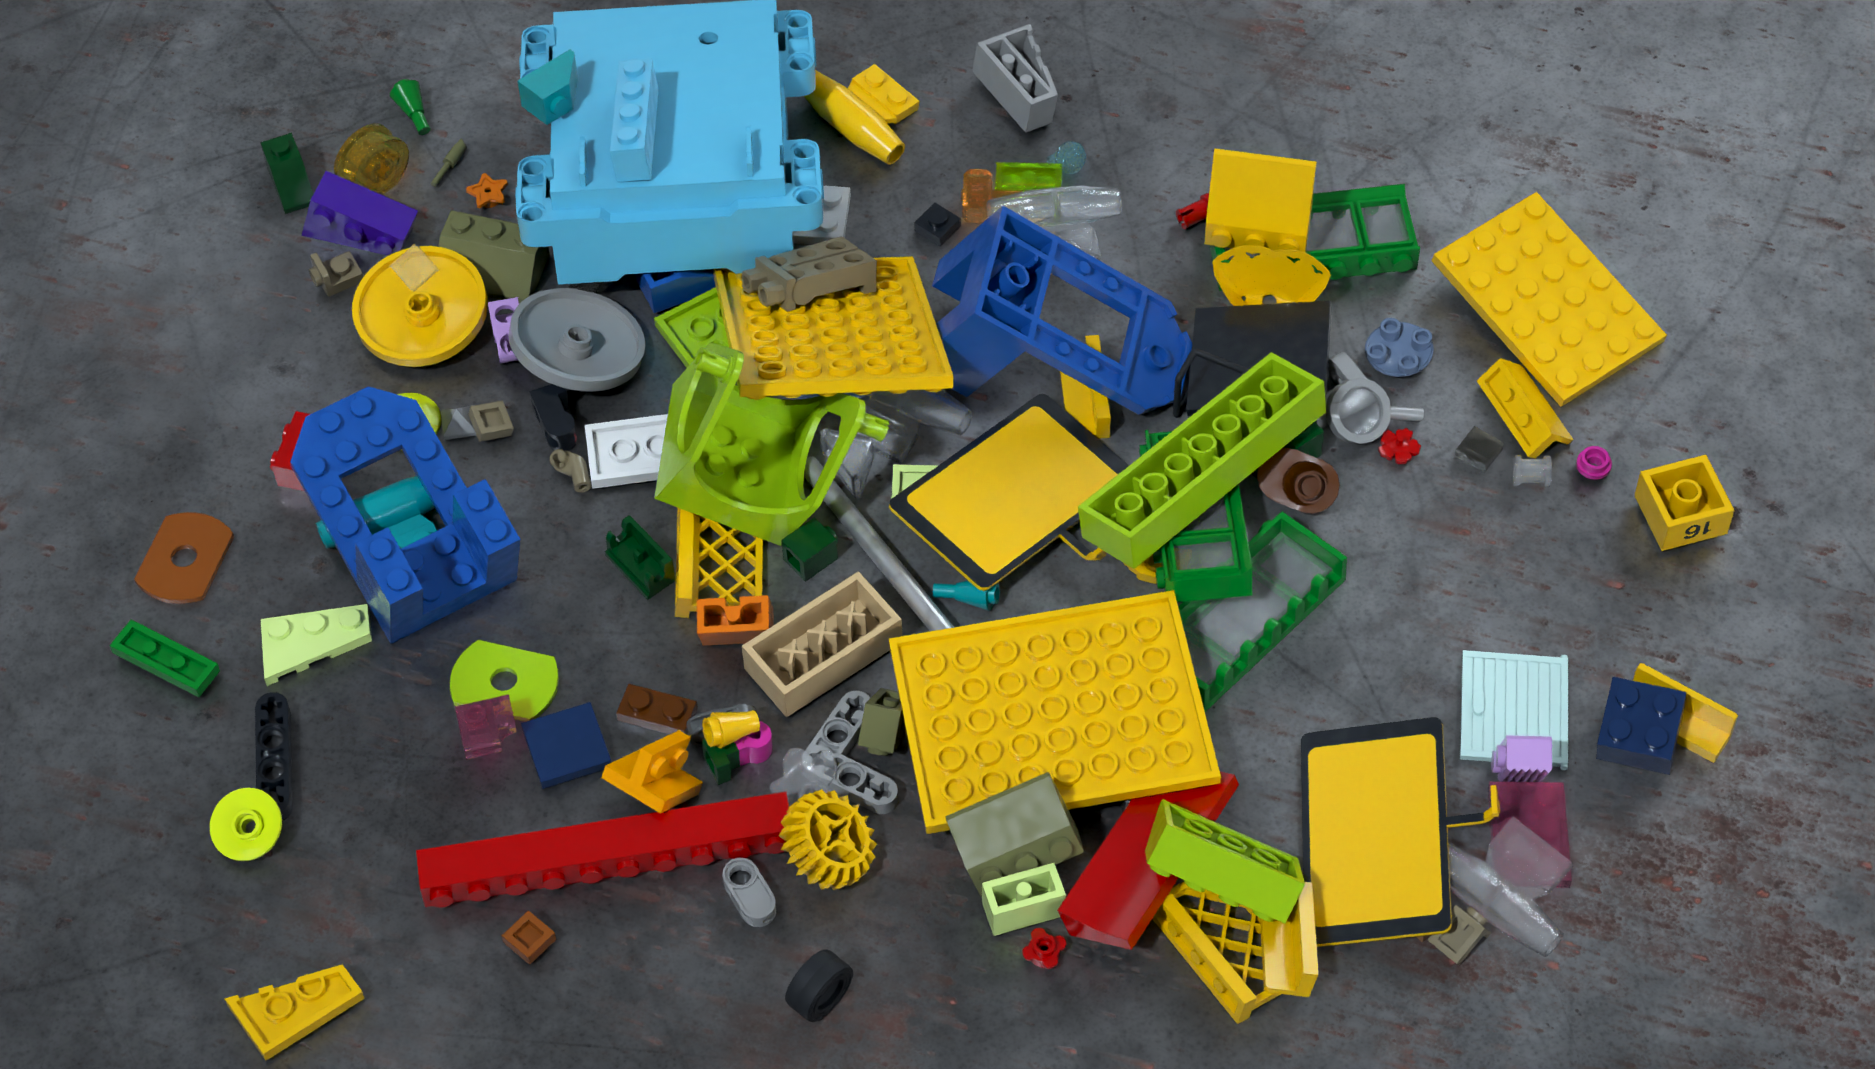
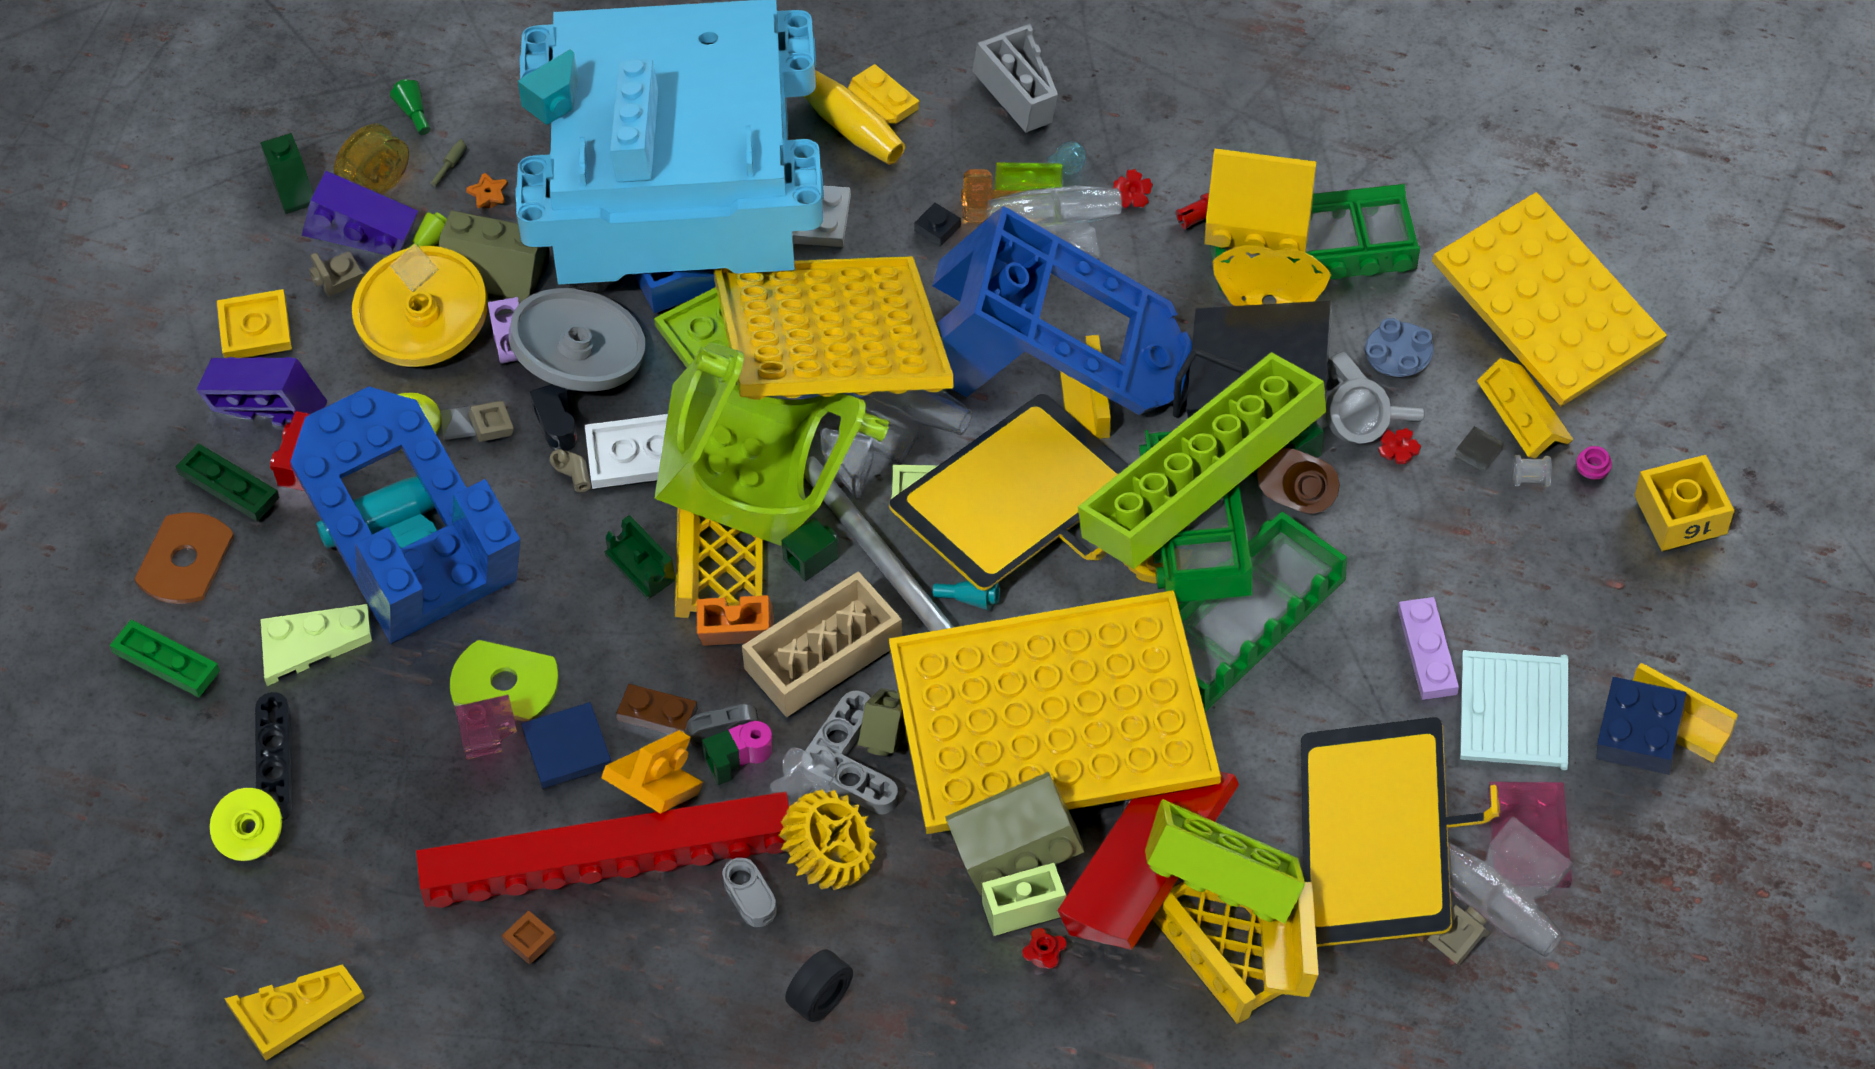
yellow cone [702,710,760,748] -> none
dark tan hips [742,236,877,312] -> none
lavender brick [1491,735,1552,784] -> none
none -> dark green plate [175,443,280,522]
none -> dark purple wedge [196,357,327,427]
none -> yellow plate [217,289,292,358]
none -> lime cone [408,212,447,248]
none -> red plant [1112,169,1153,209]
none -> lavender plate [1398,597,1459,700]

